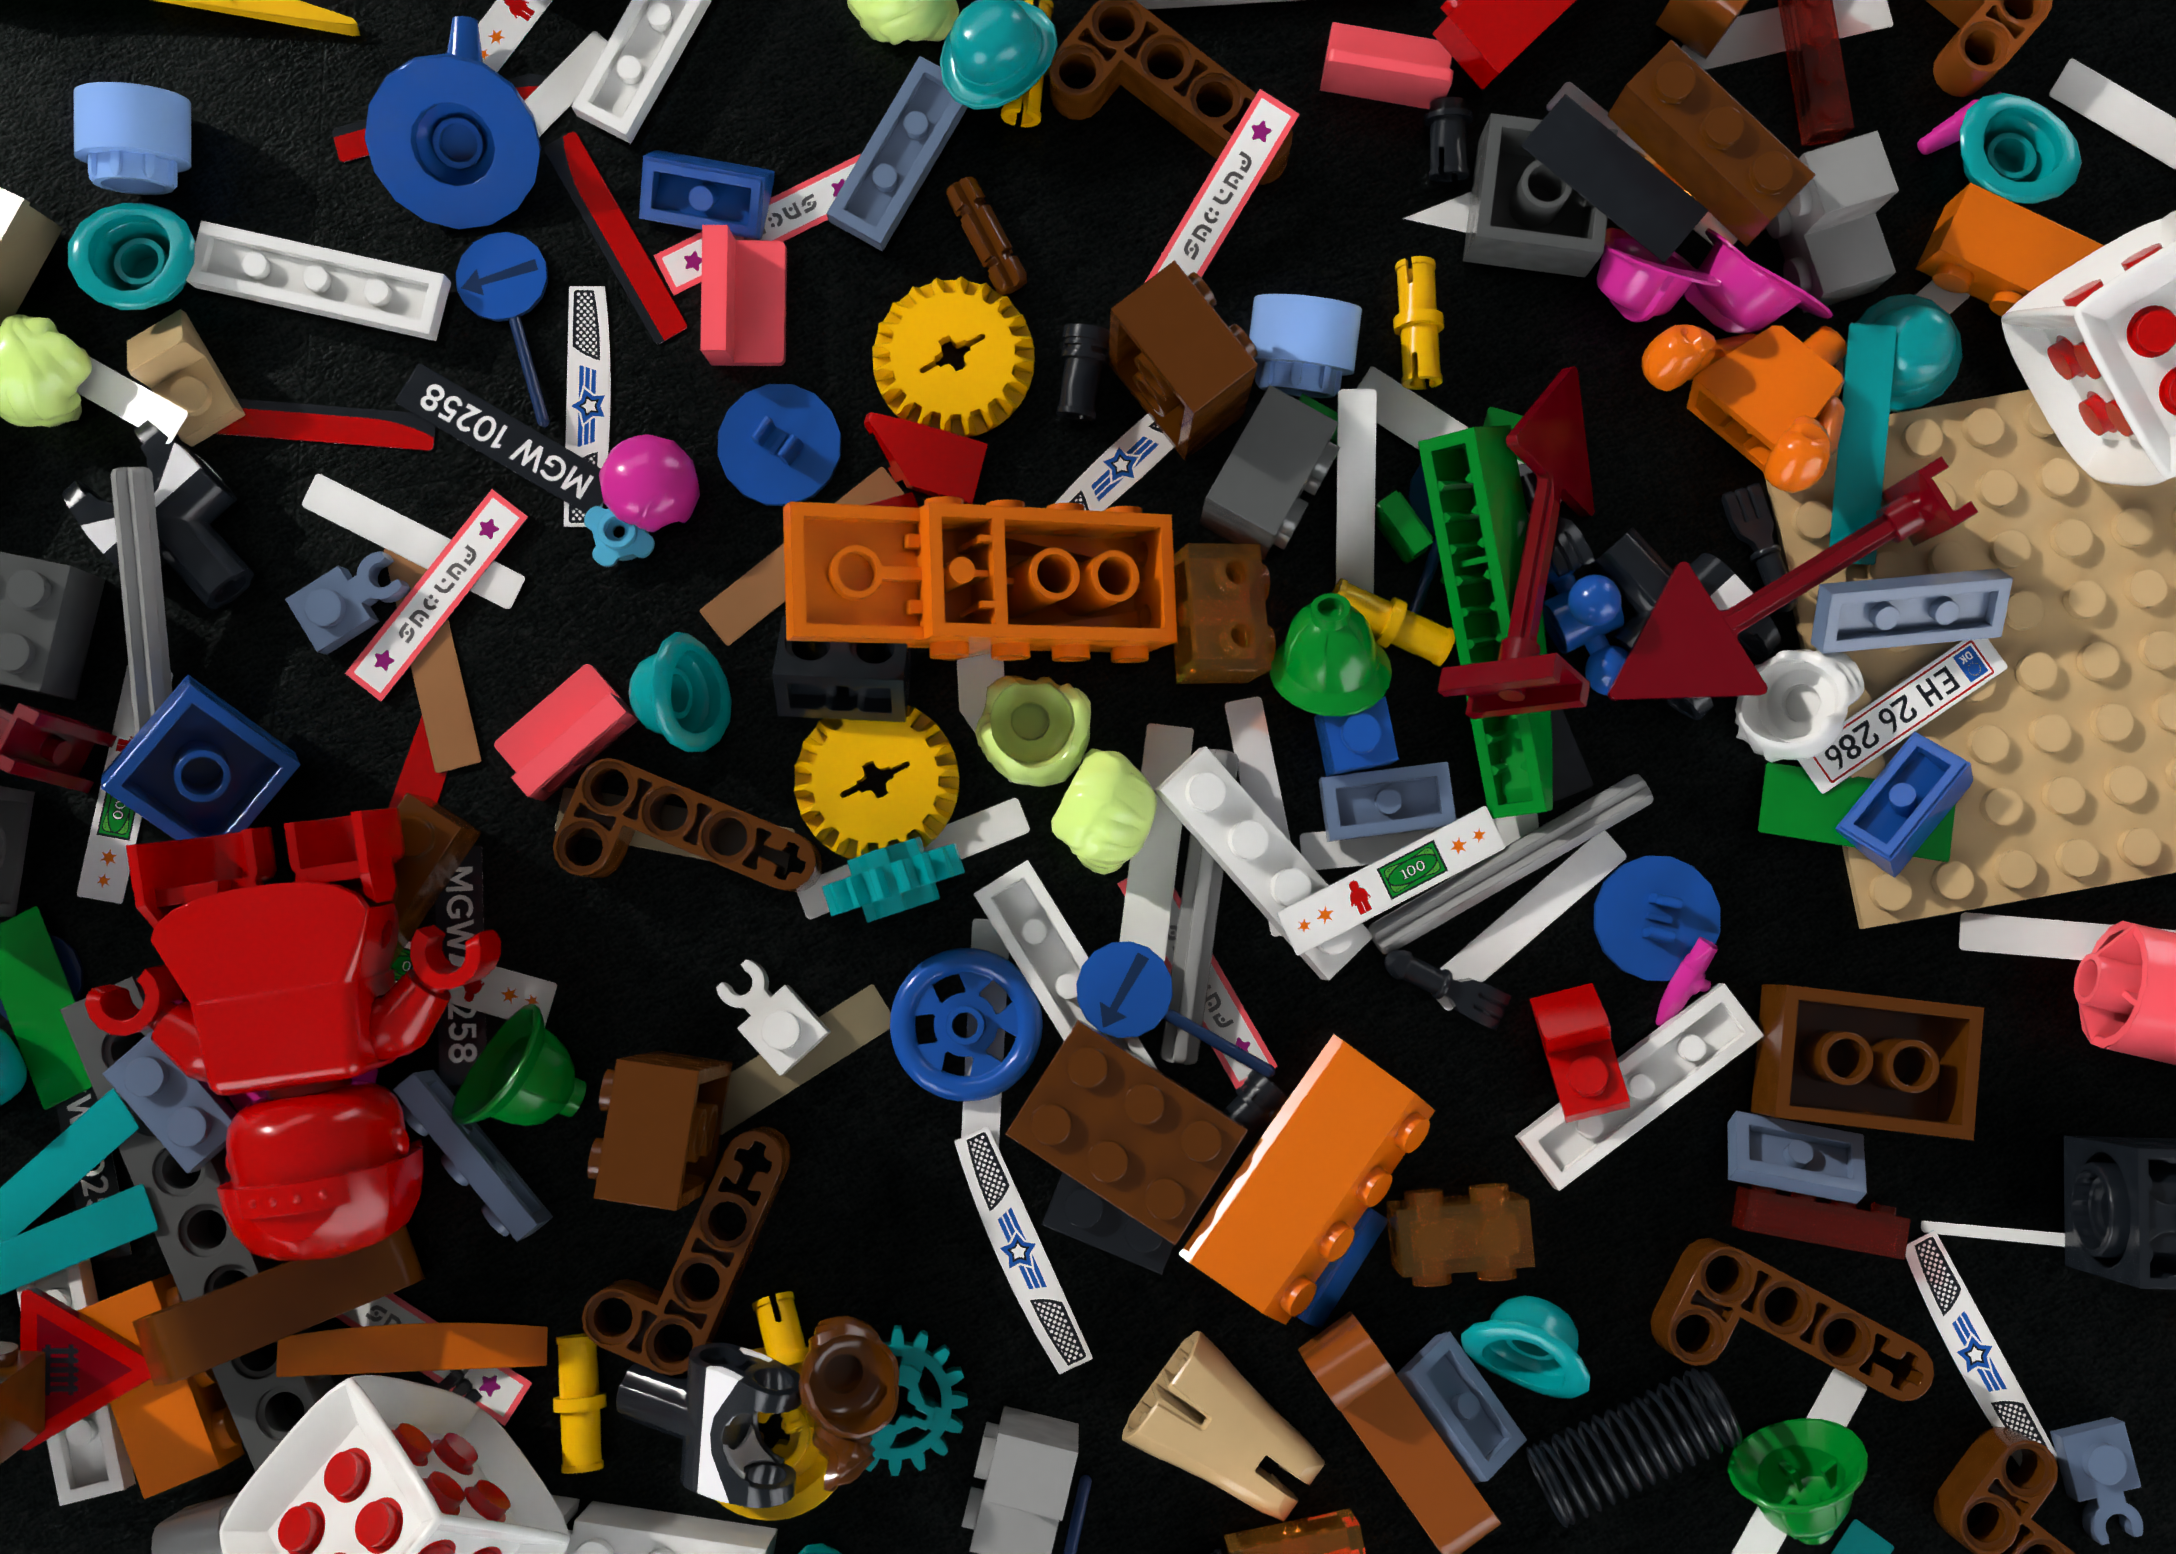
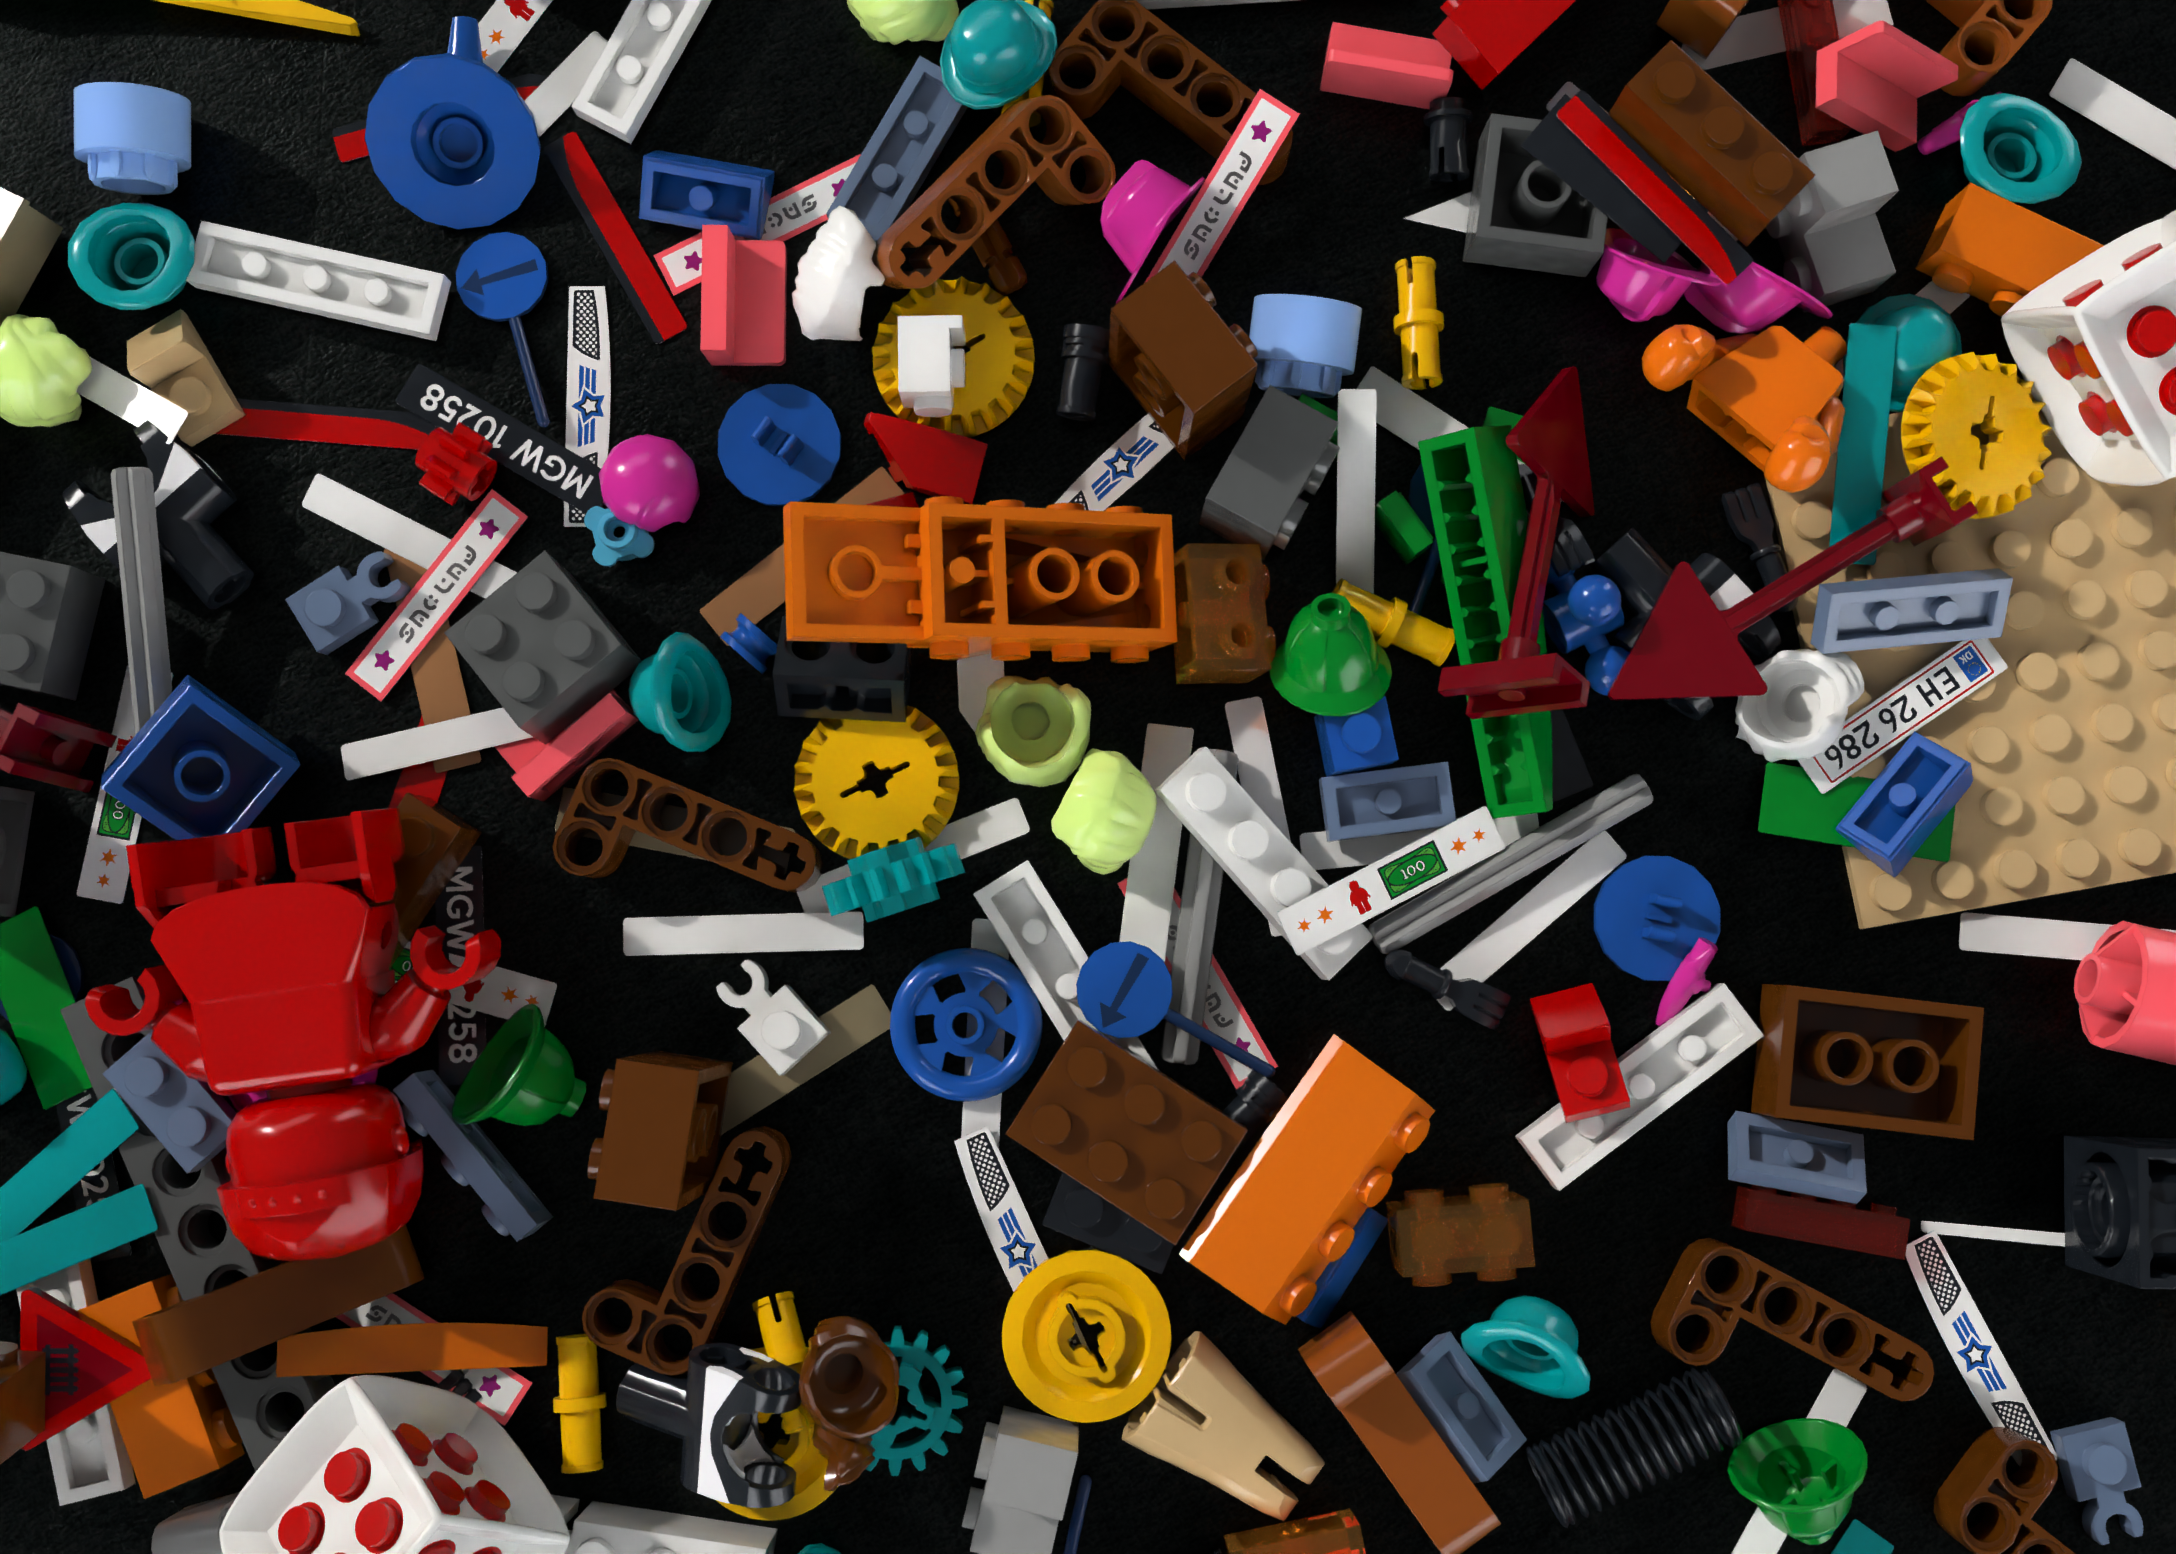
none -> white sticker [341,707,580,780]
none -> red gear [415,422,497,506]
none -> dark grey brick [444,551,641,745]
none -> white sticker [623,911,864,956]
none -> blue bush [719,613,777,674]
none -> white hair [792,206,885,341]
none -> dark orange beam [872,95,1116,289]
none -> white brick [898,315,966,417]
none -> yellow gear [1002,1249,1171,1423]
none -> dark pink piece [1100,160,1205,304]
none -> red sticker [1557,90,1753,284]
none -> coral panel [1815,21,1958,152]
none -> yellow gear [1901,352,2053,519]

